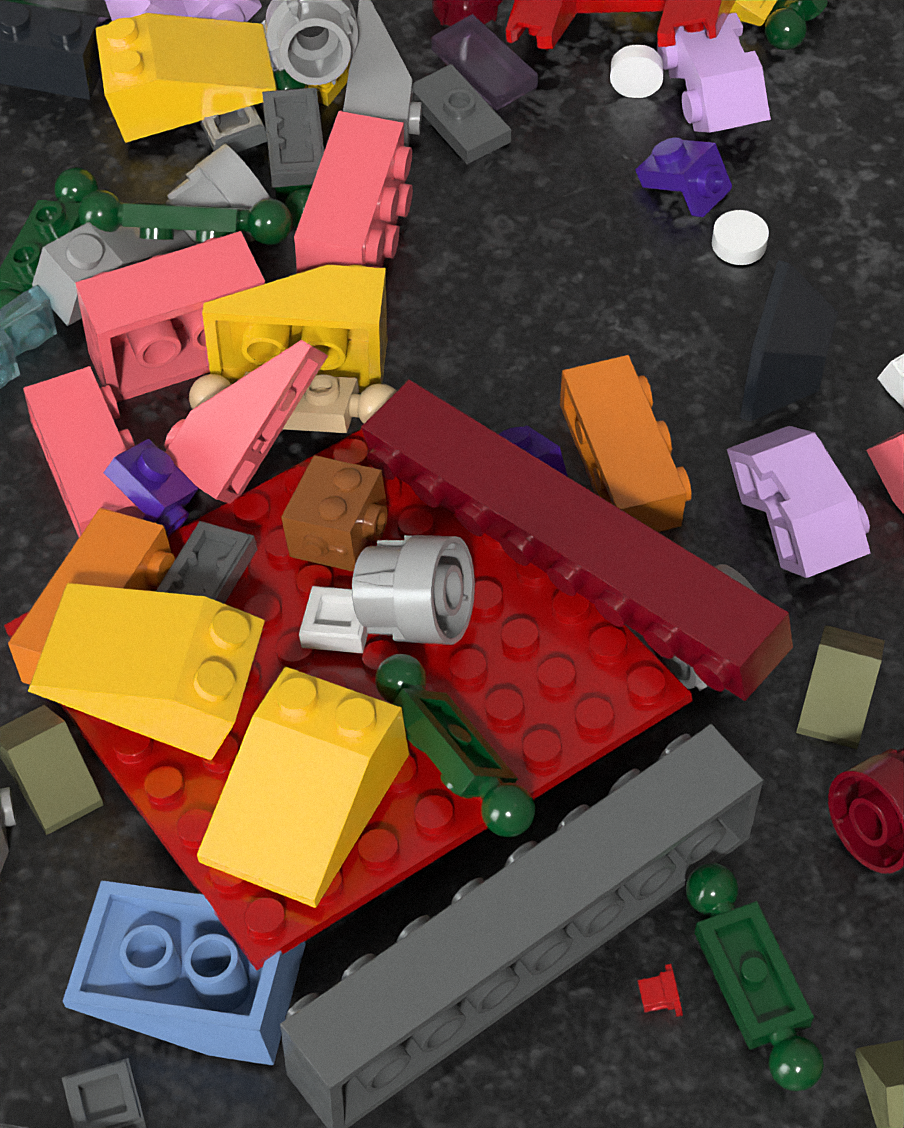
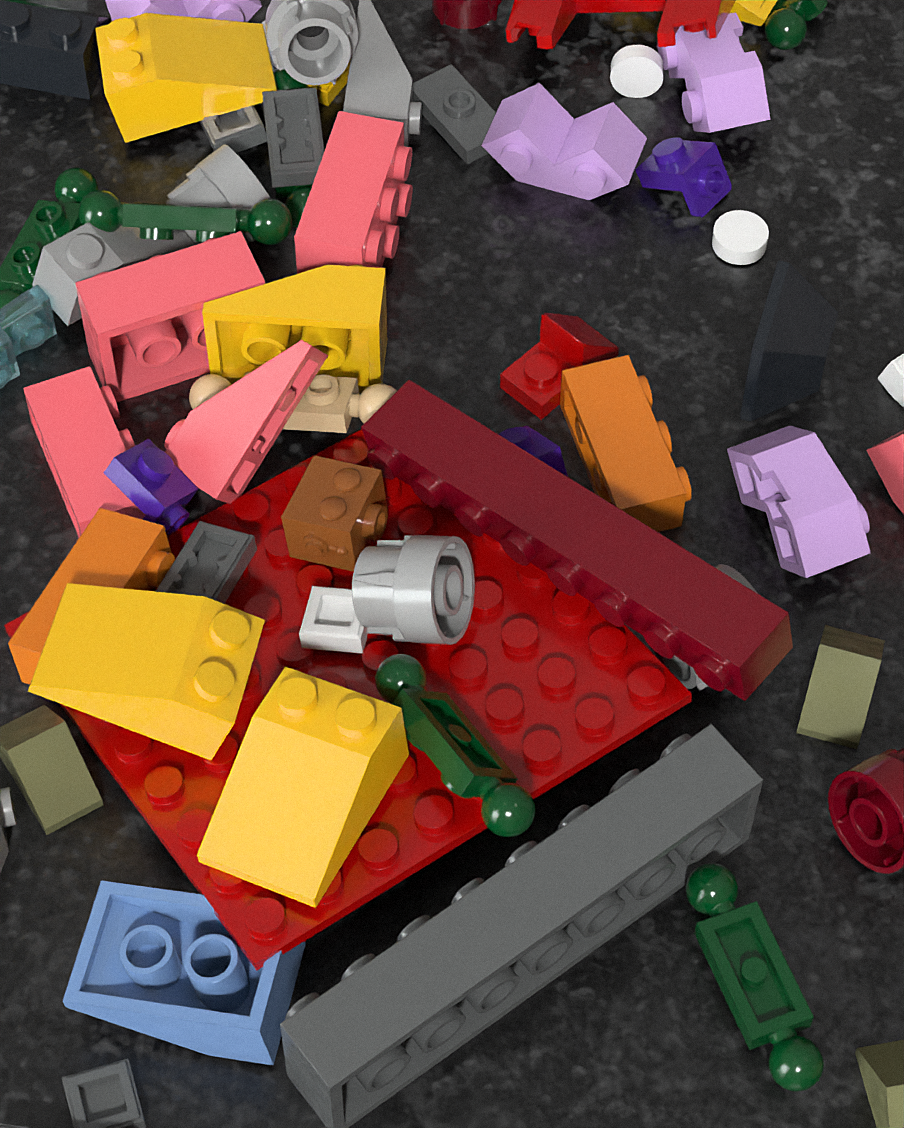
clear purple tile [432,14,538,111] -> none
red piece [638,964,683,1017] -> none
none -> lavender brick [481,83,647,200]
none -> red slope [500,313,619,420]

